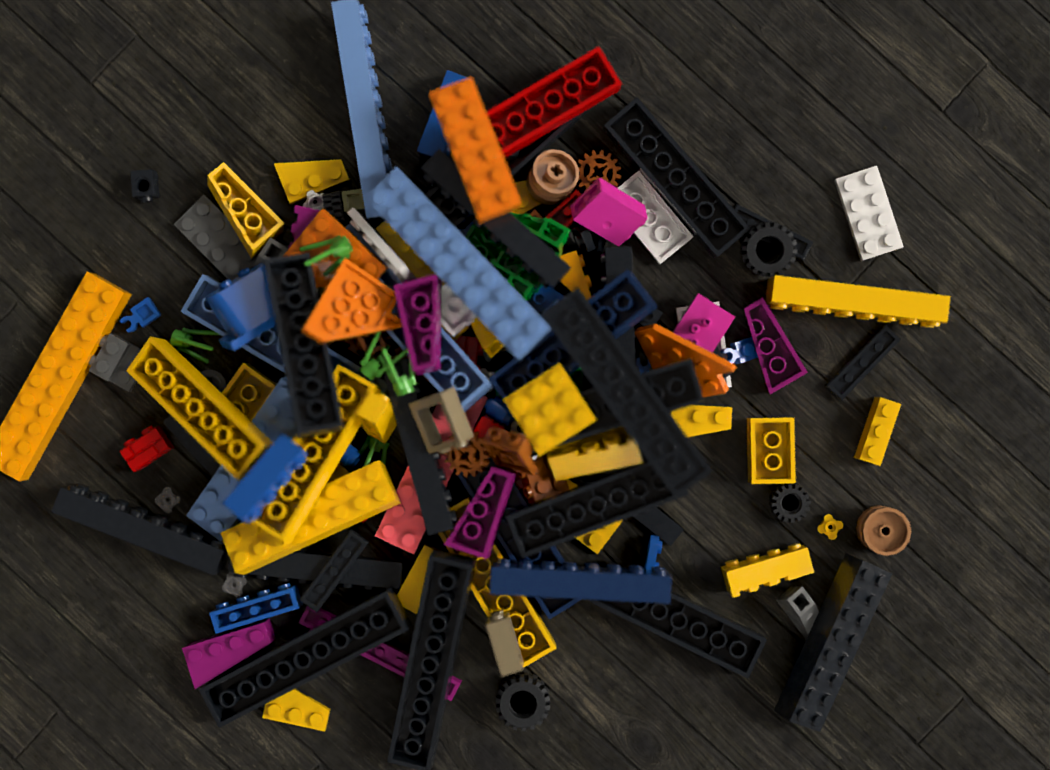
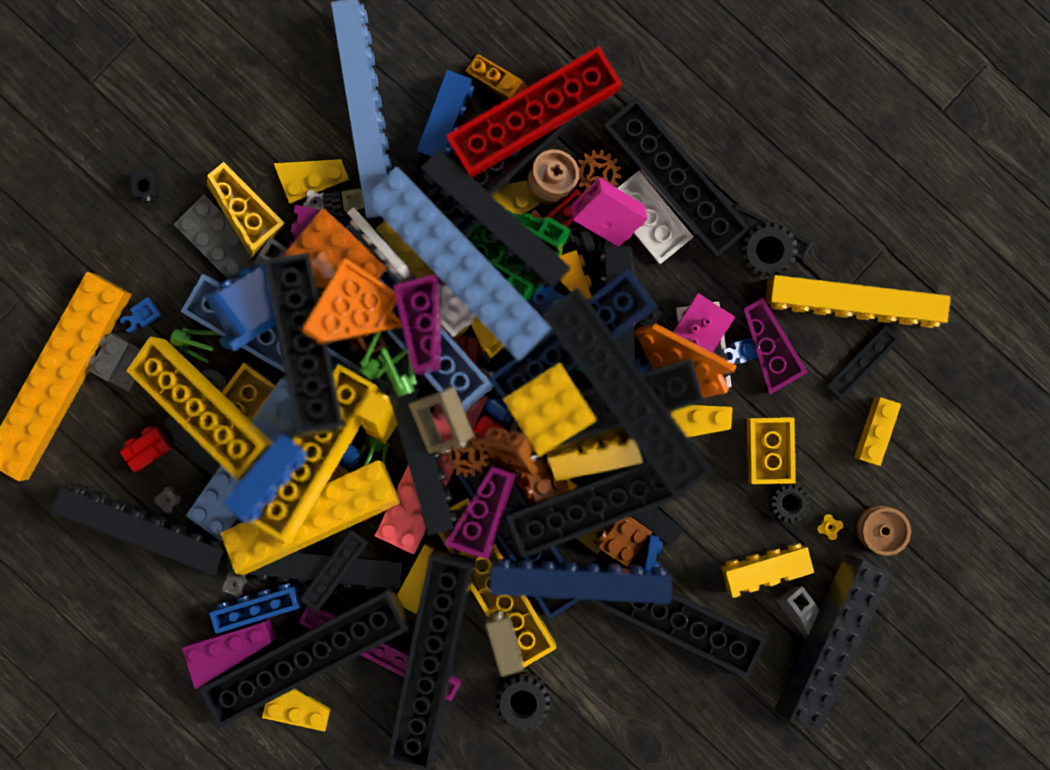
bright green plant [299,235,353,276] -> none
orange brick [429,77,522,224] -> none
white plate [834,166,904,261] -> none
none -> light orange slope [466,54,528,101]
none -> dark orange plate [593,517,652,566]

